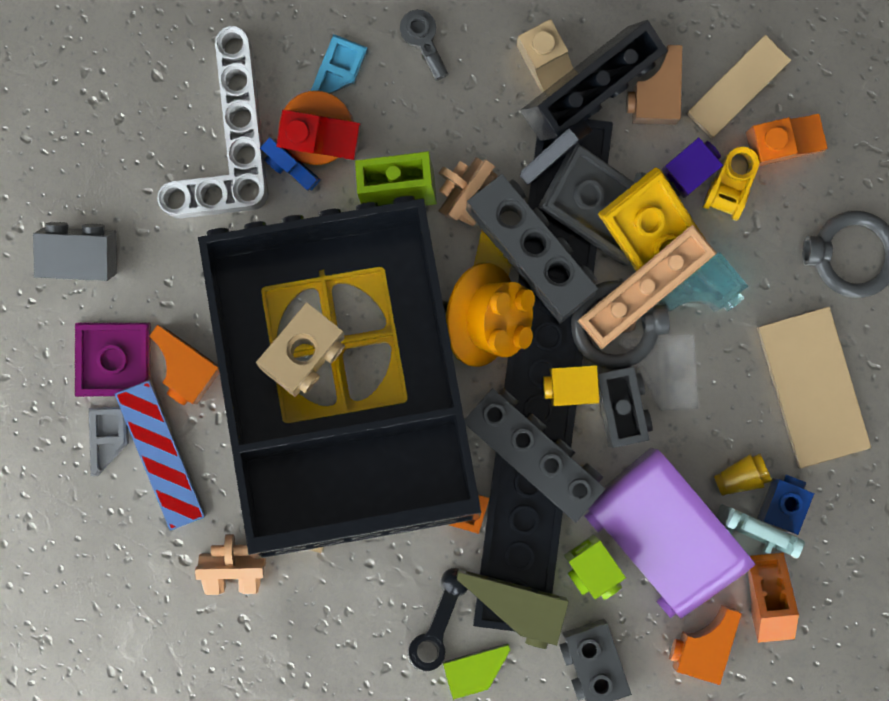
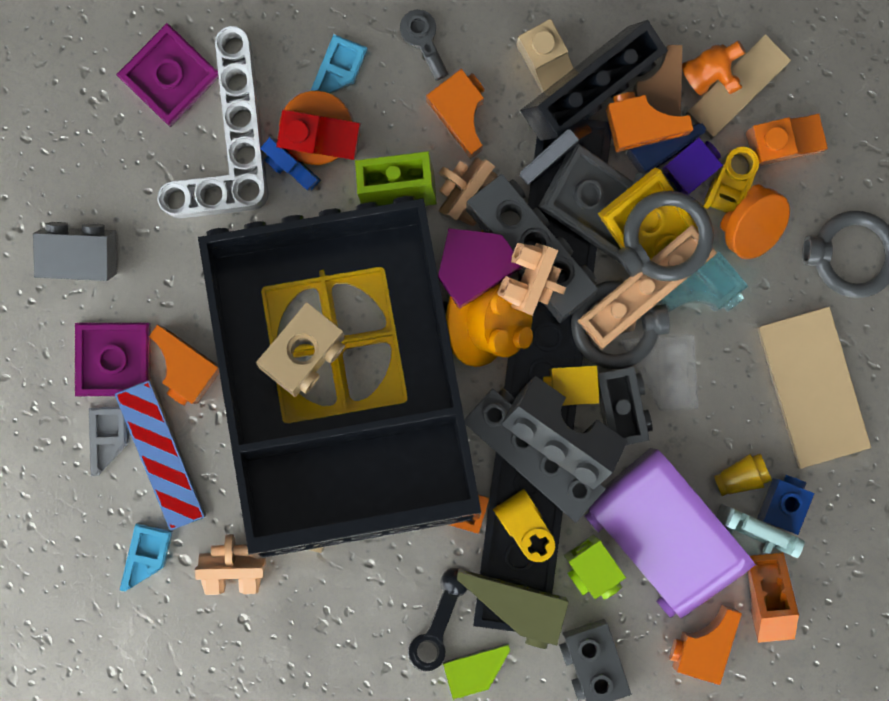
none -> magenta tile [116,23,219,127]
none -> medium azure tile [120,523,173,592]
none -> orange arch [426,69,485,159]
none -> magenta slope [438,228,523,309]
none -> yellow piece [493,489,555,562]
none -> light nougat hips [497,243,566,316]
none -> dark grey arch [501,376,628,490]
none -> orange arch [606,92,693,153]
none -> dark grey piece [616,191,714,281]
none -> dark blue slope [626,123,706,174]
none -> orange piece [682,40,746,96]
none -> orange tile [720,184,790,259]

